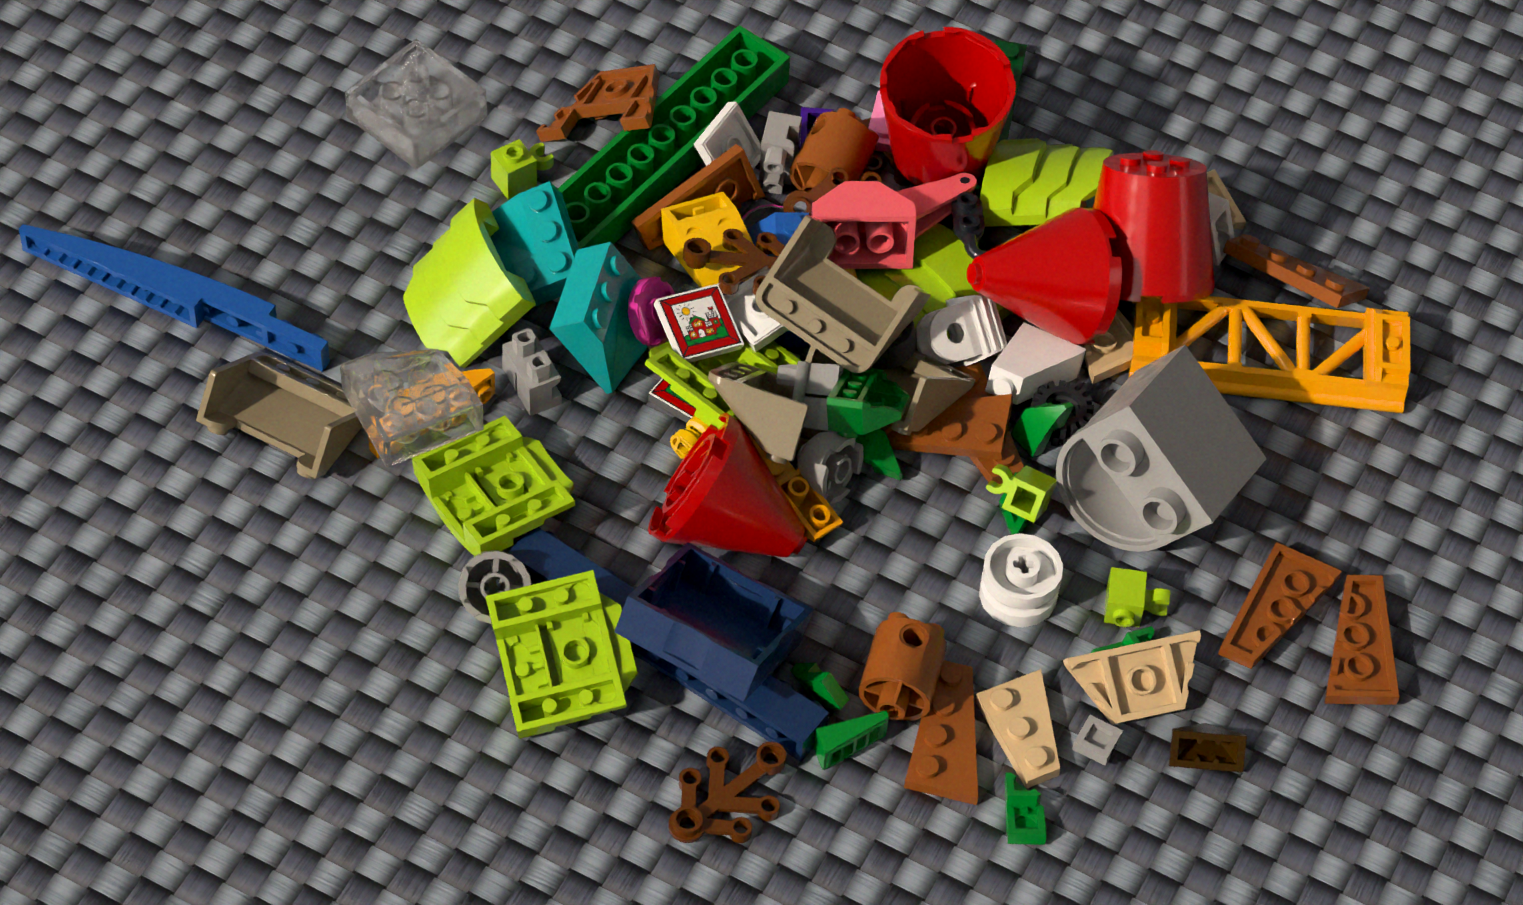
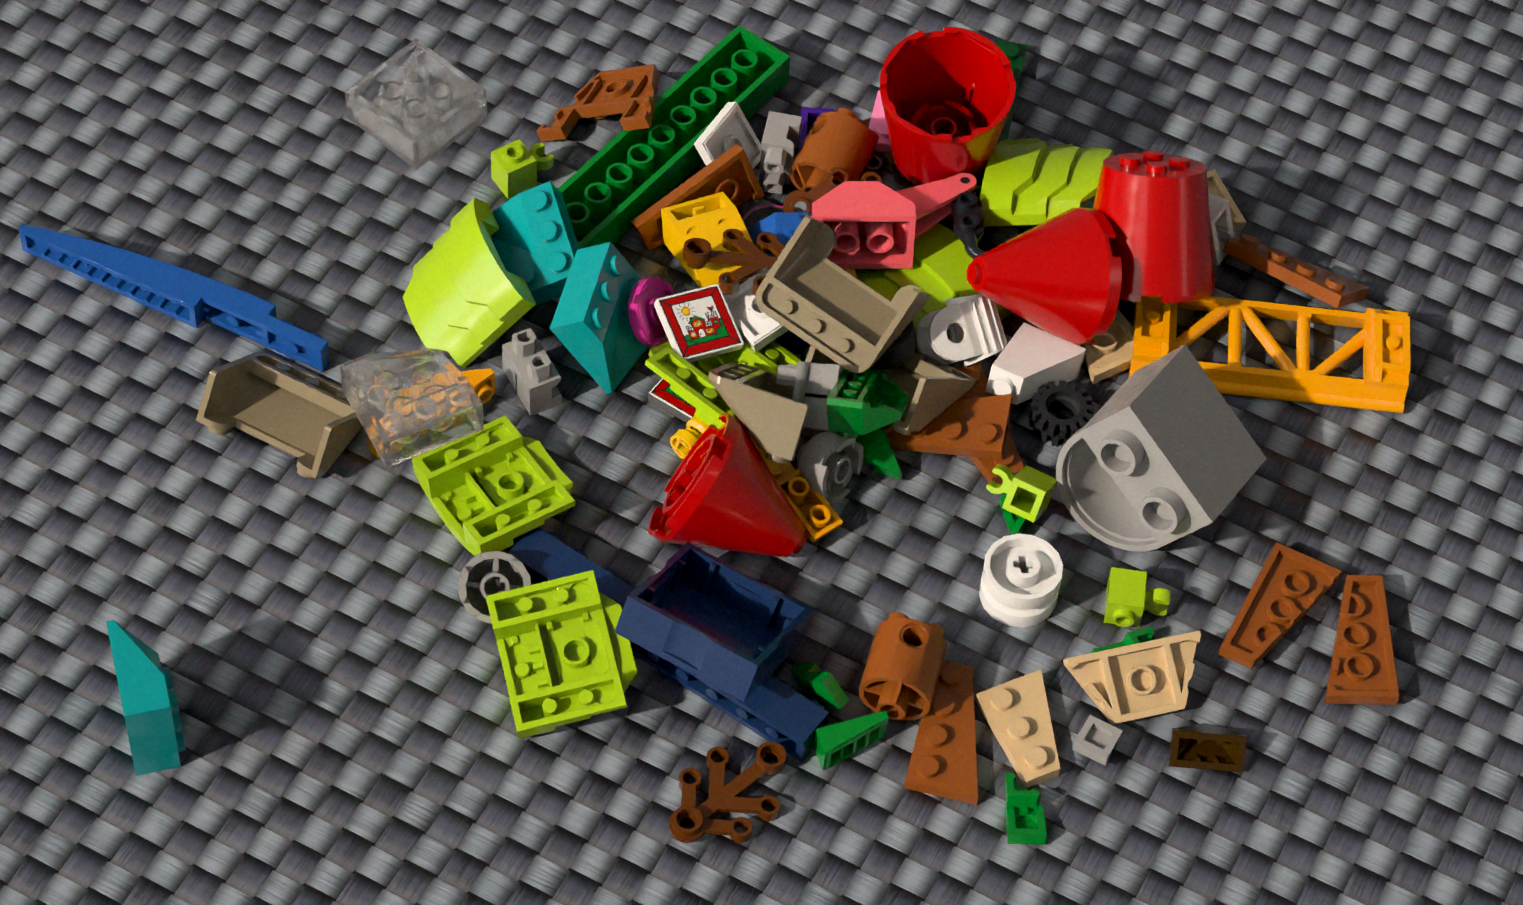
green slope [1011,402,1074,458] -> none
none -> teal slope [106,620,186,776]

